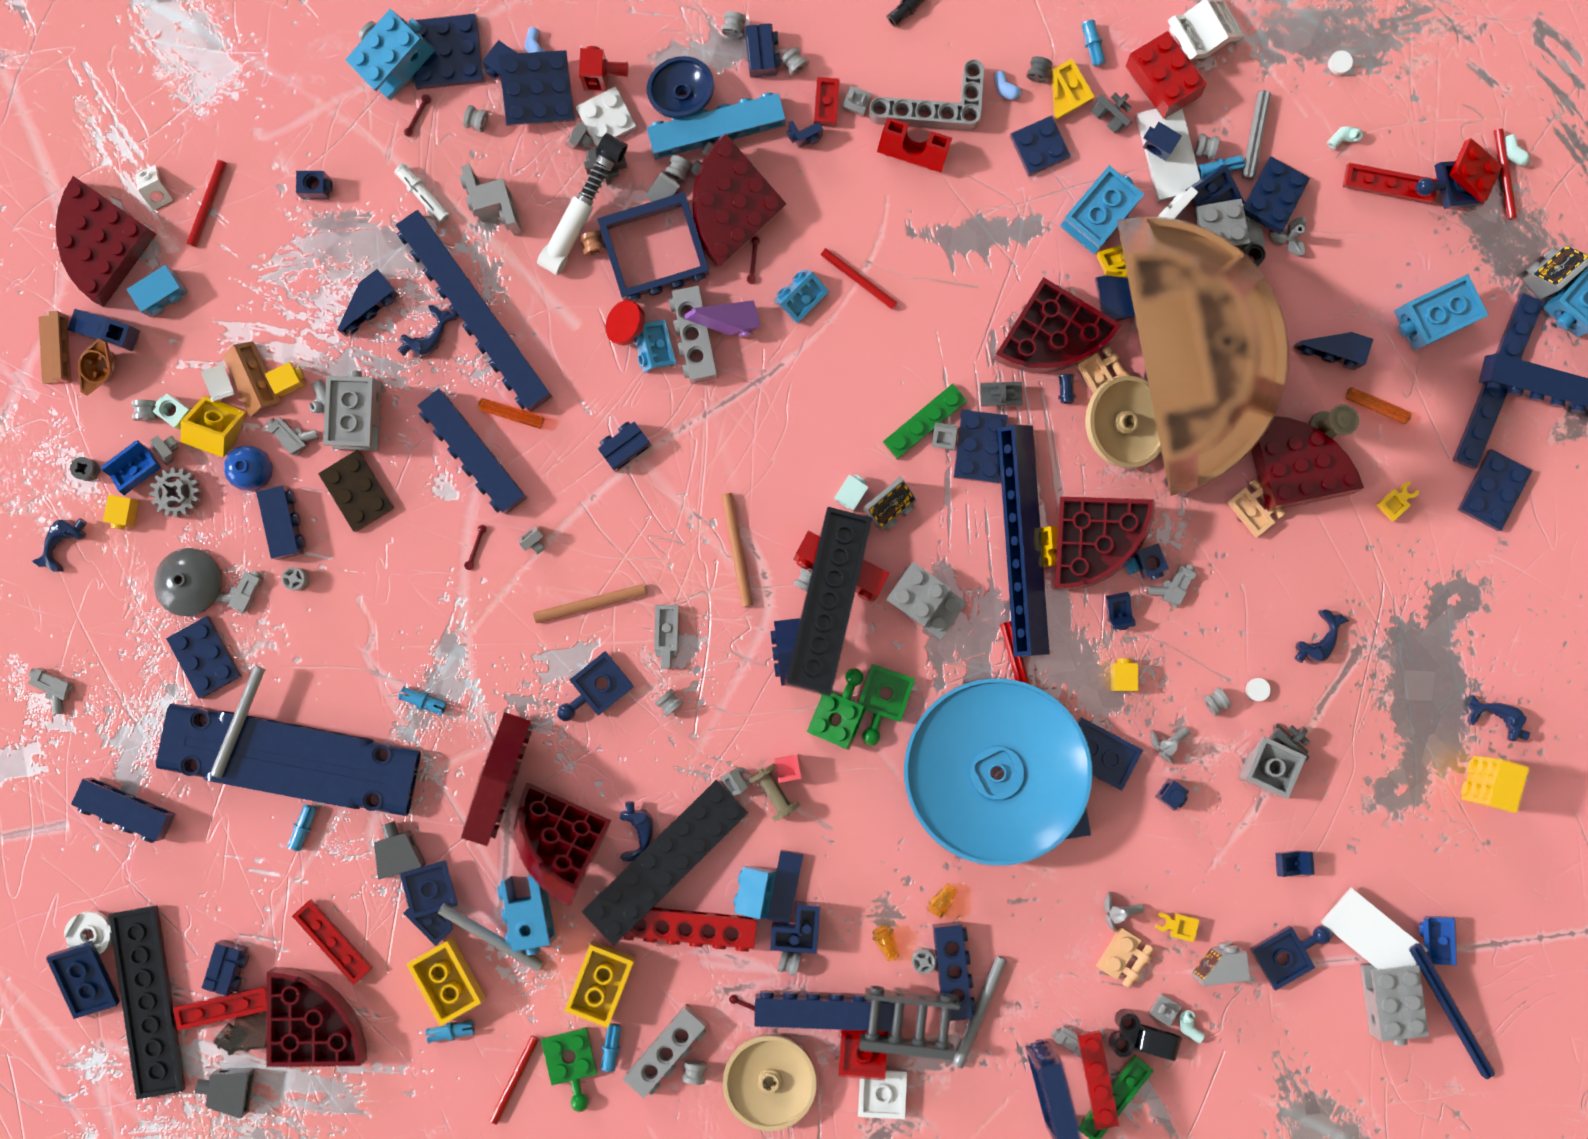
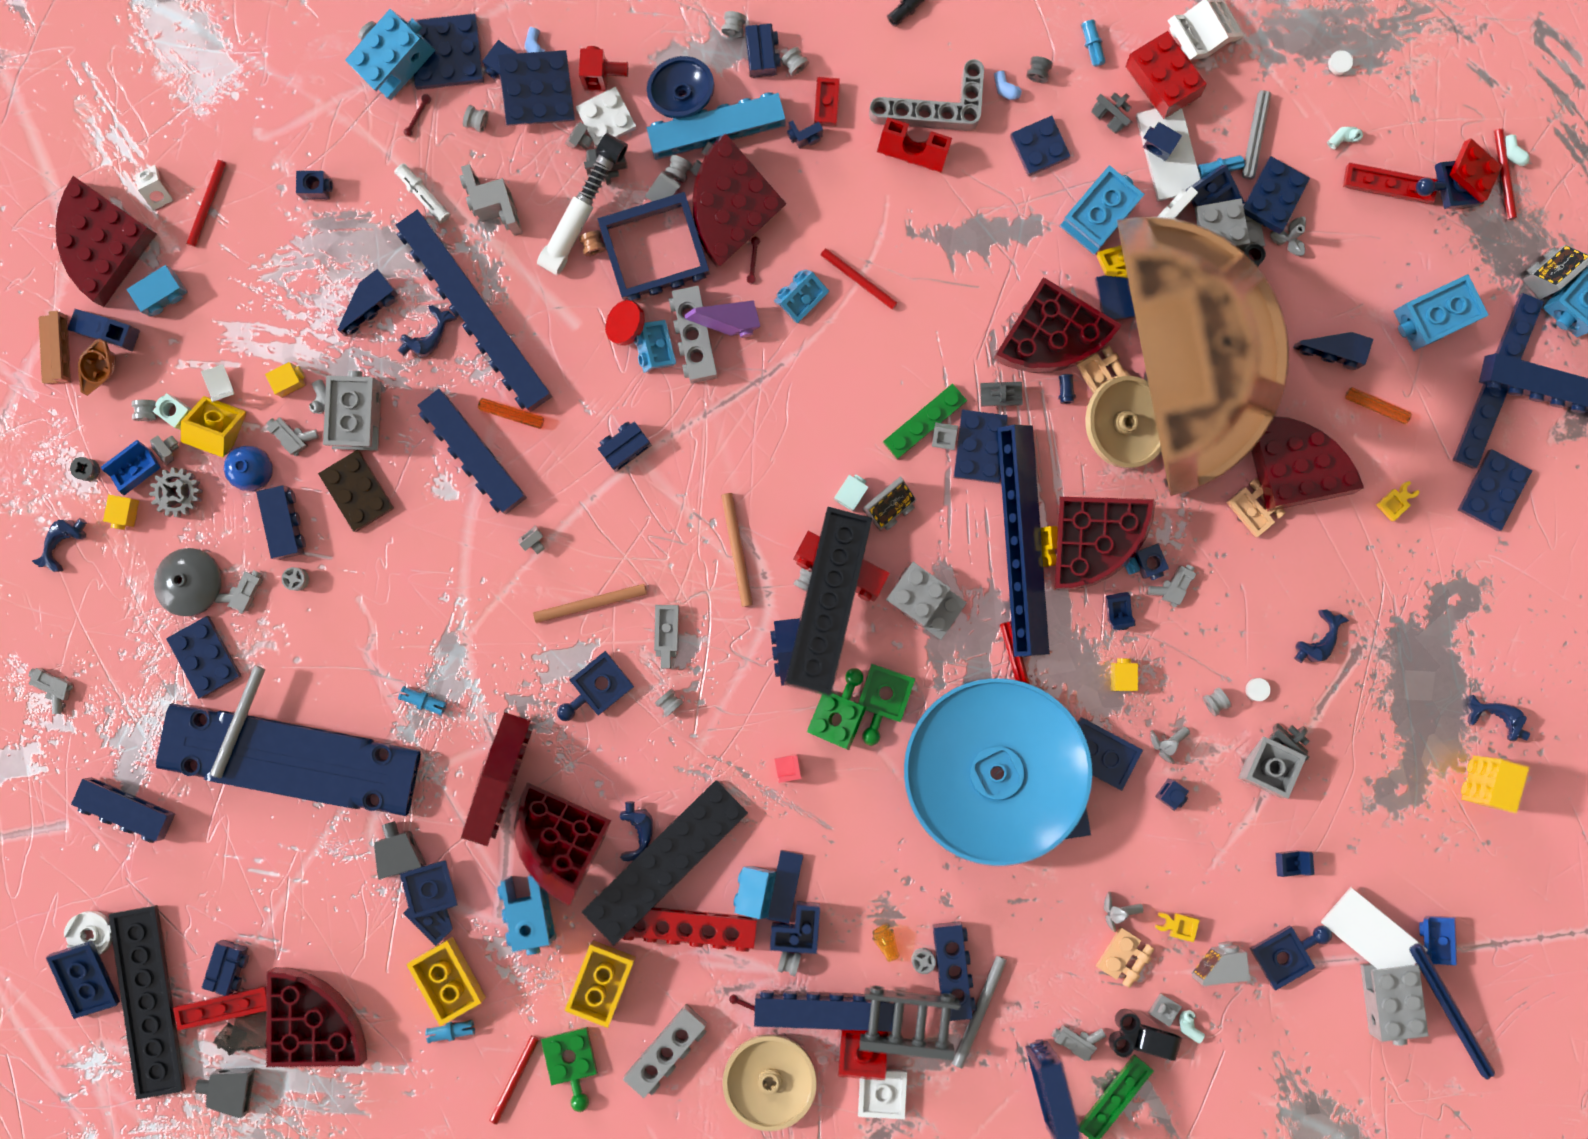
nougat panel [223,341,281,417] -> none
dark azure axle [287,804,317,851] -> none
red plate [292,899,373,985] -> none
light grey piece [438,903,543,972] -> none
dark red hinge [464,525,487,570] -> none
dark azure axle [600,1023,621,1072] -> none
light grey wheel [682,1060,707,1085] -> none
light grey tile [720,768,750,797] -> none
dark tan hose [748,763,800,822] -> none
light grey tile [842,86,872,117] -> none
clear yellow cone [926,883,958,919] -> none
yellow wing [1051,59,1095,121] -> none
red plate [1077,1030,1119,1130] -> none
light grey wheel [1195,133,1219,159] -> none
dark tan hose [1309,404,1359,439] -> none

